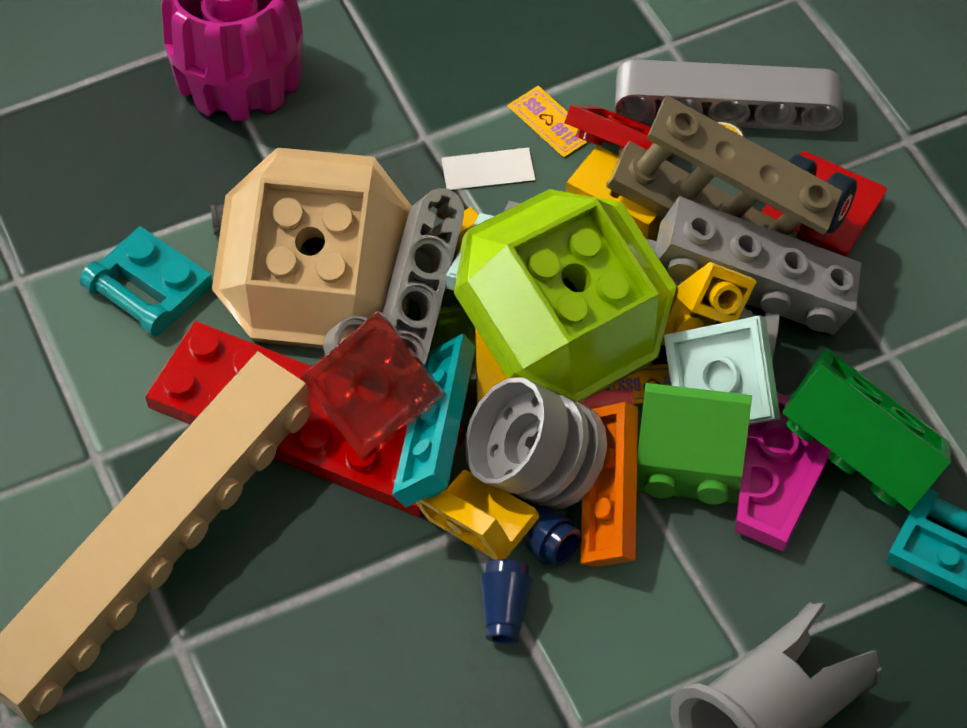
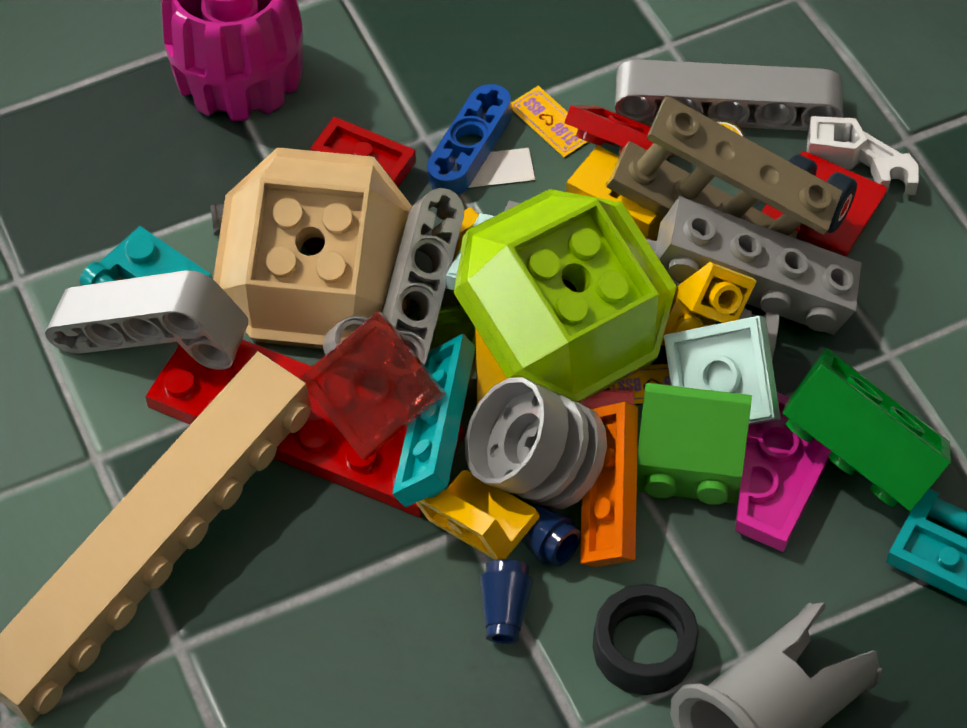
none -> light grey beam [45,271,248,370]
none -> red plate [310,116,416,187]
none -> blue beam [427,84,512,195]
none -> black tyre [593,584,699,695]
none -> white piece [807,116,918,195]

